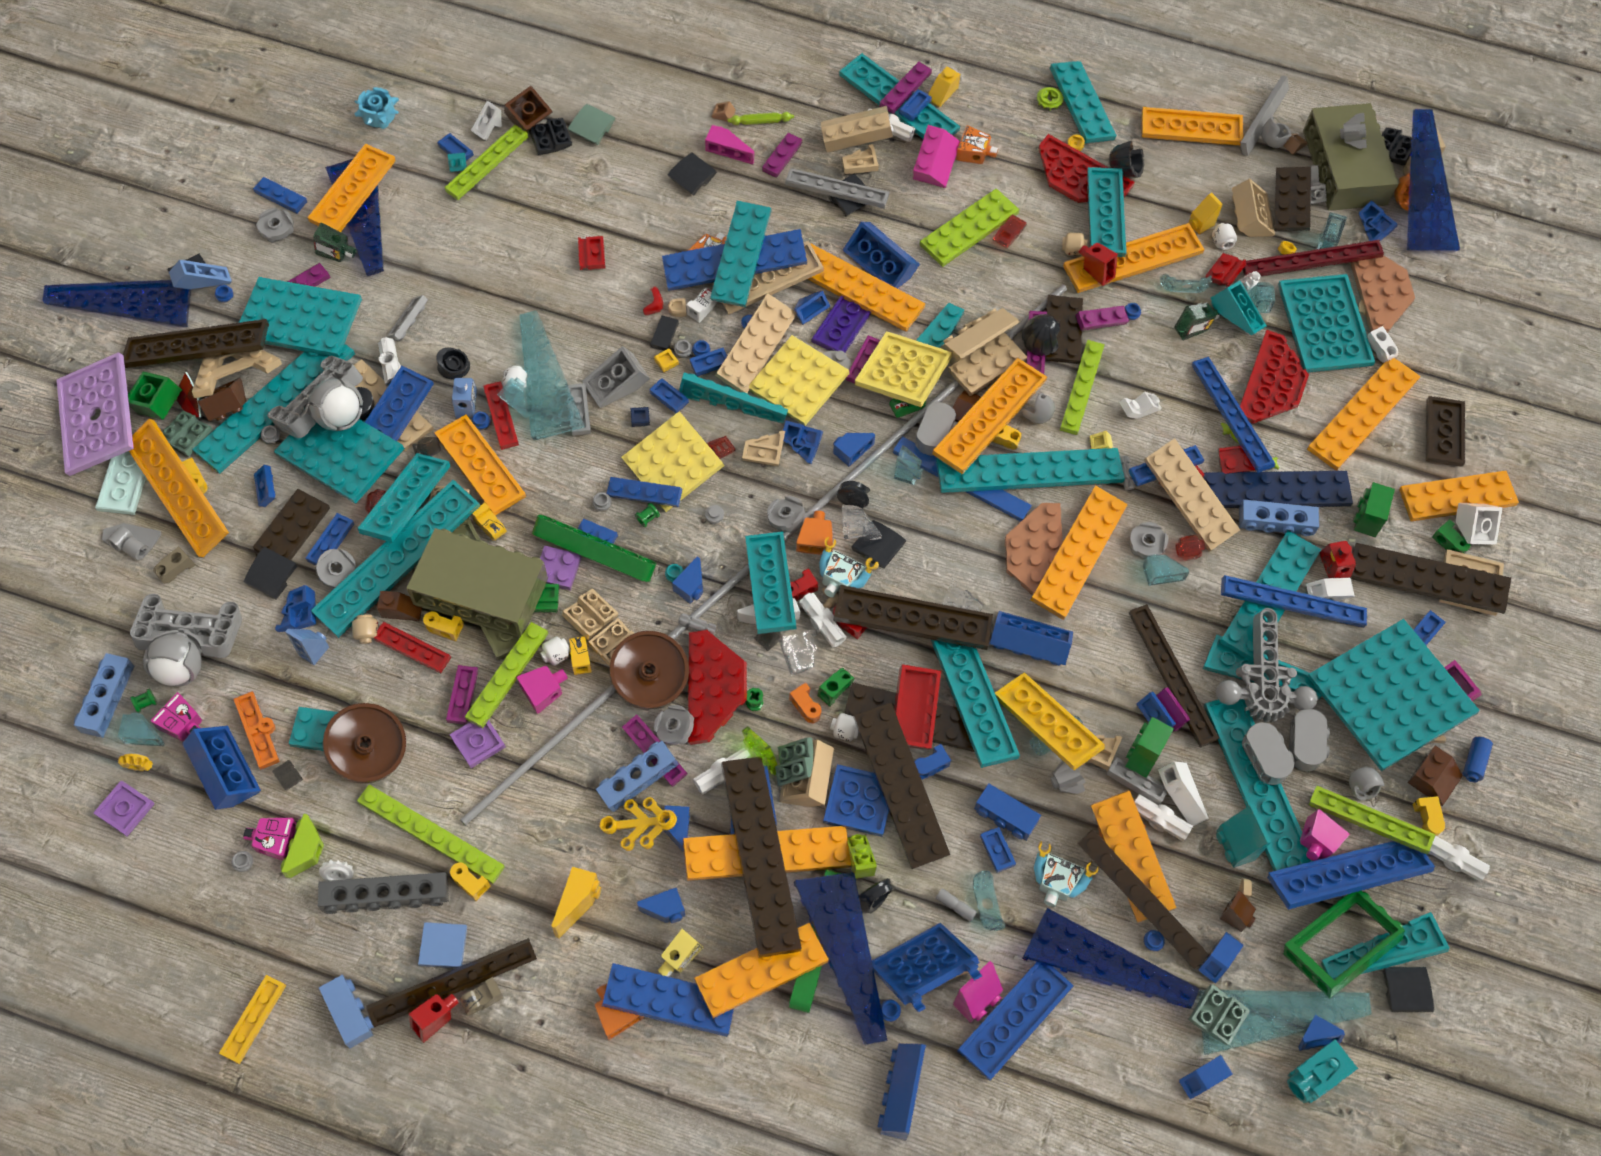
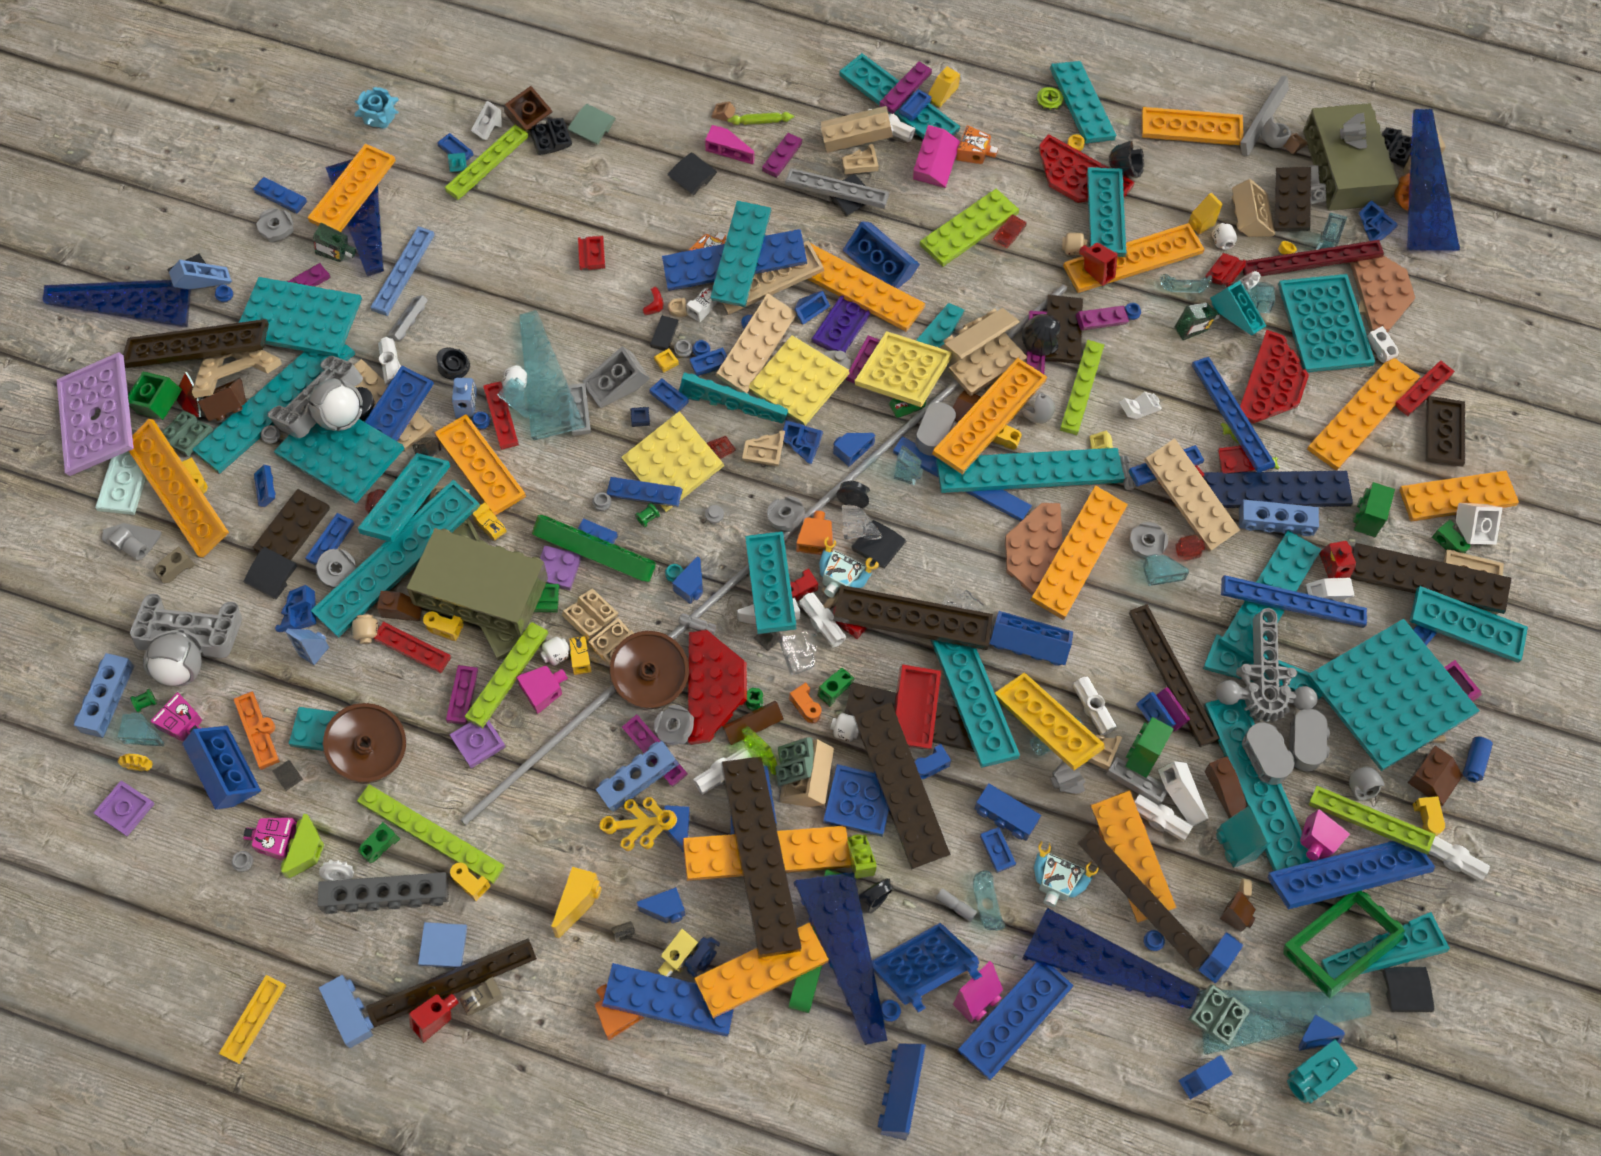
none -> green leg [358,822,401,864]
none -> medium blue tile [370,226,435,316]
none -> clear smoke slope [612,921,636,942]
none -> dark blue plate [685,937,720,978]
none -> reddish brown tile [722,701,784,745]
none -> white piece [1072,677,1117,736]
none -> reddish brown slope [1204,756,1248,819]
none -> red plate [1395,360,1455,416]
none -> teal plate [1409,586,1528,663]

